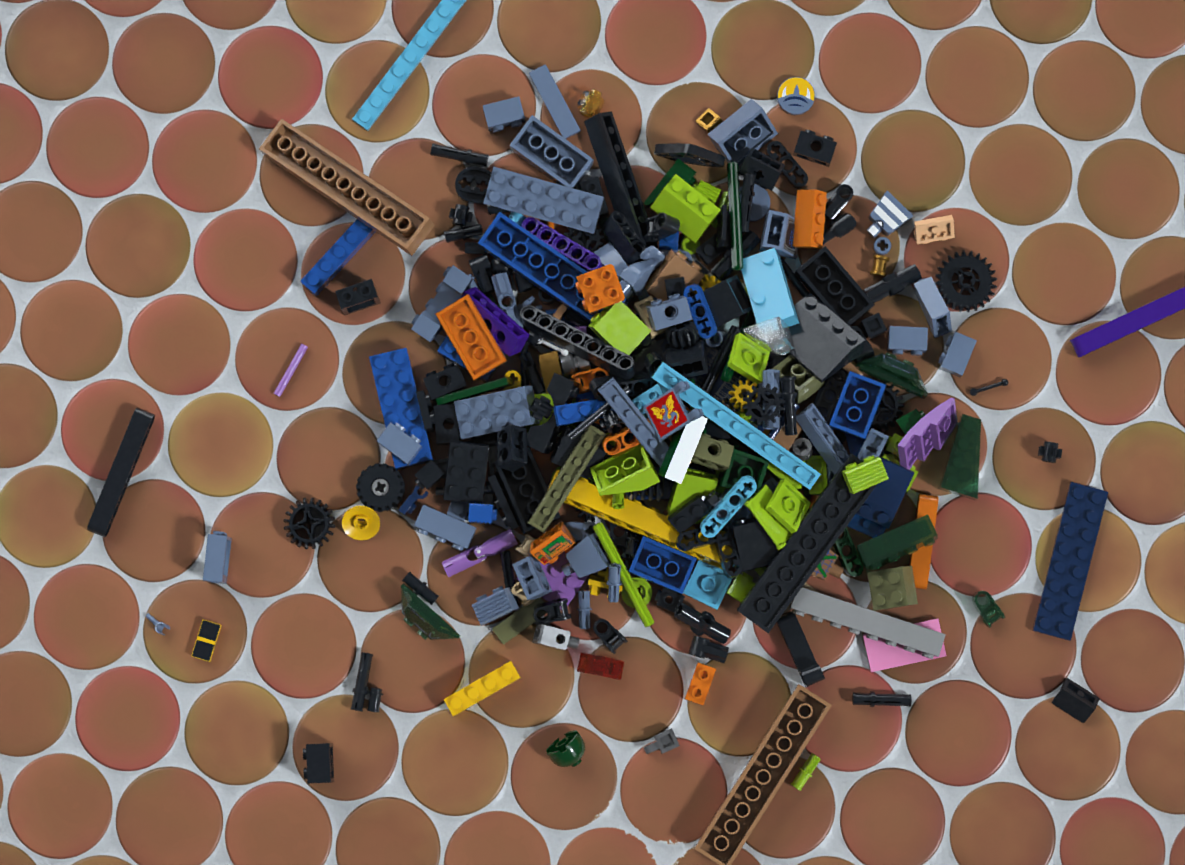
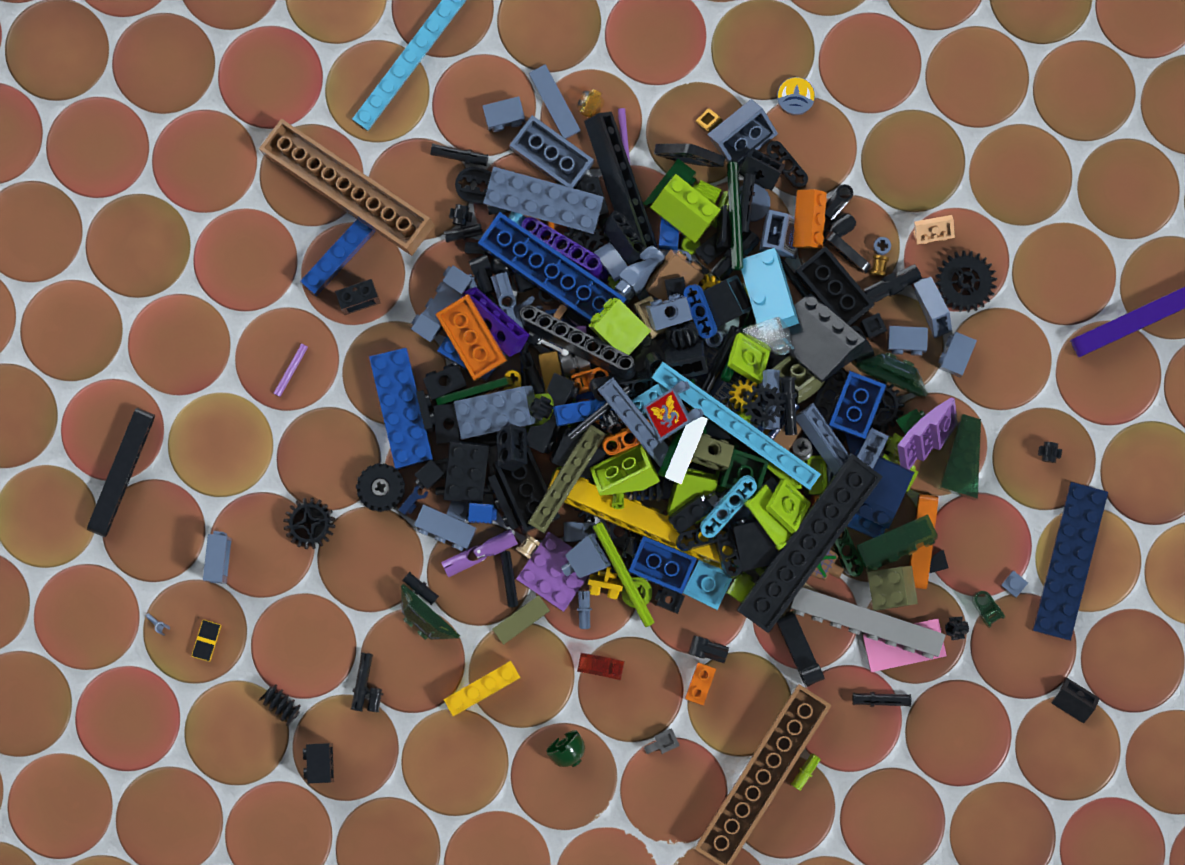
yellow dish [342,506,380,540] -> none
sand blue brick [377,422,422,466] -> none
sand blue brick [472,586,519,626] -> none
tan bush [511,582,535,606] -> none
sand blue brick [512,556,552,600] -> none
orange slope [530,521,575,565] -> none
torso [532,624,579,650] -> none
black piece [533,598,571,624] -> none
orange bracket [575,264,625,315] -> none
black piece [593,619,628,654] -> none
sand blue axle [606,563,622,603] -> none
black piece [645,212,680,242] -> none
black piece [674,603,731,644] -> none
black brick [793,130,837,167] -> none
lime brick [842,455,889,494] -> none
torso [866,190,913,238] -> none
black hinge [970,379,1009,396] -> none
none -> black piece [259,684,301,726]
none -> medium lavender bar [618,108,630,163]
none -> black beam [825,231,872,274]
none -> black tile [929,550,949,573]
none -> black gear [945,616,969,640]
none -> sand blue plate [1000,570,1028,598]

